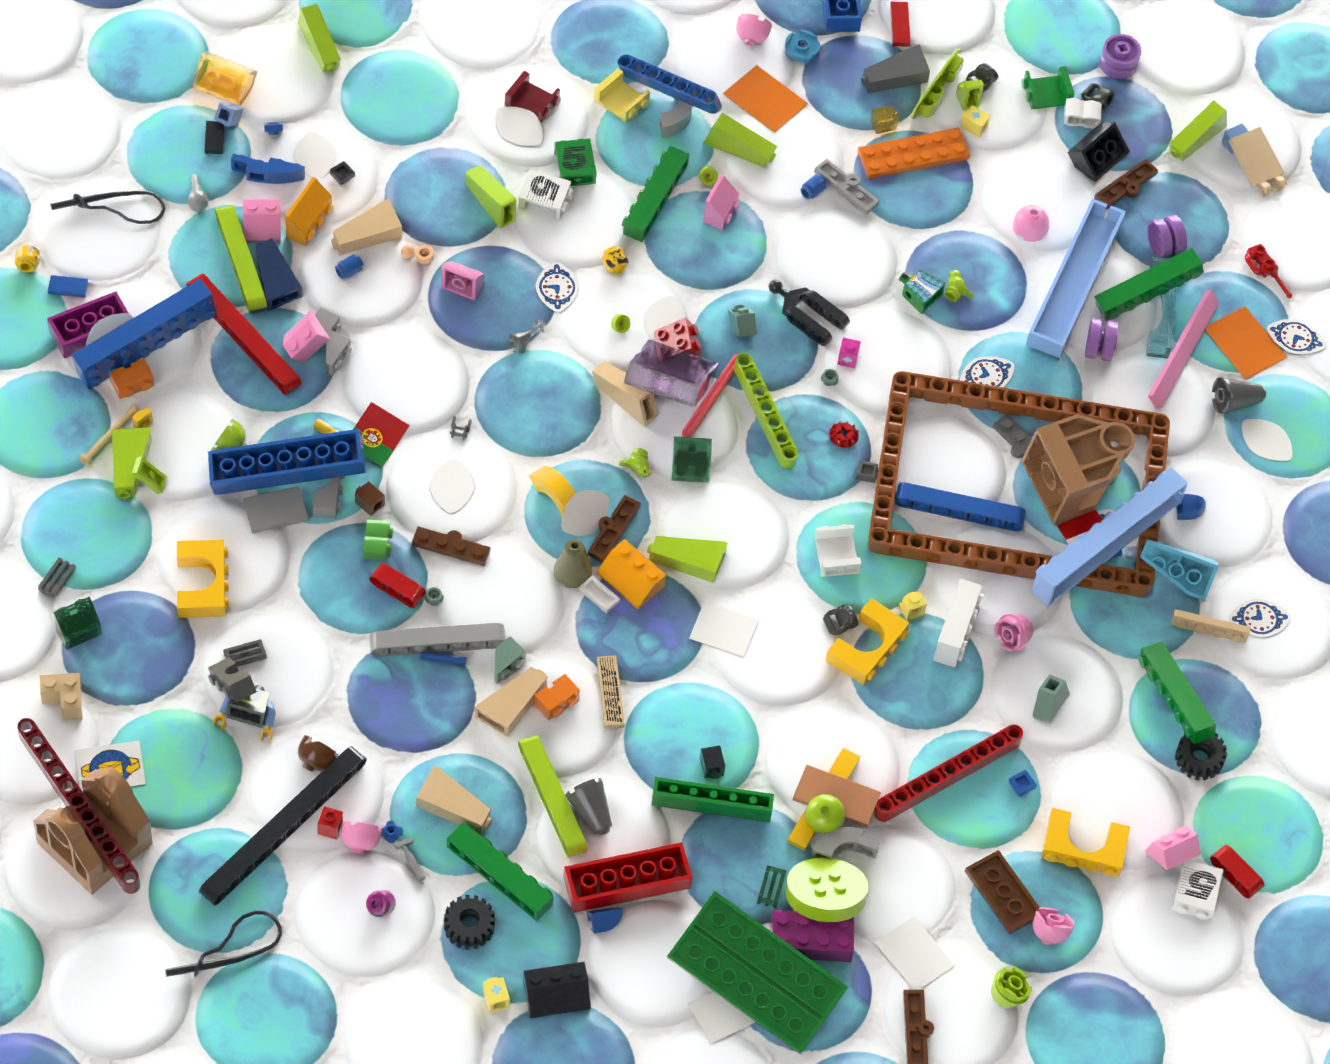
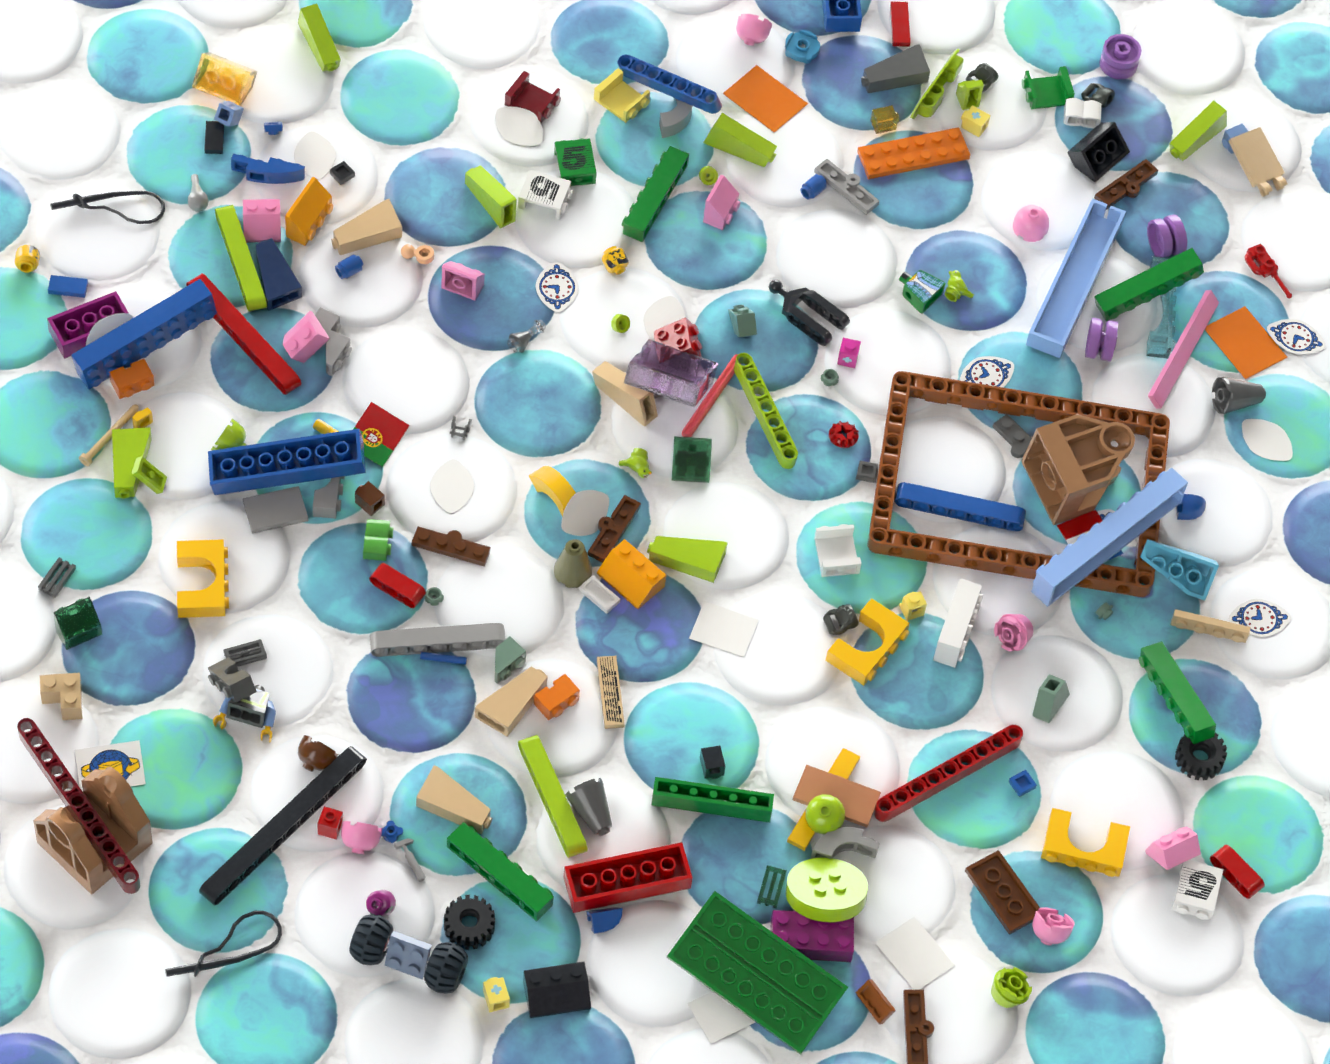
none -> black plate [349,914,468,994]
none -> dark orange plate [855,979,896,1025]
none -> sand green plate [1095,602,1113,620]

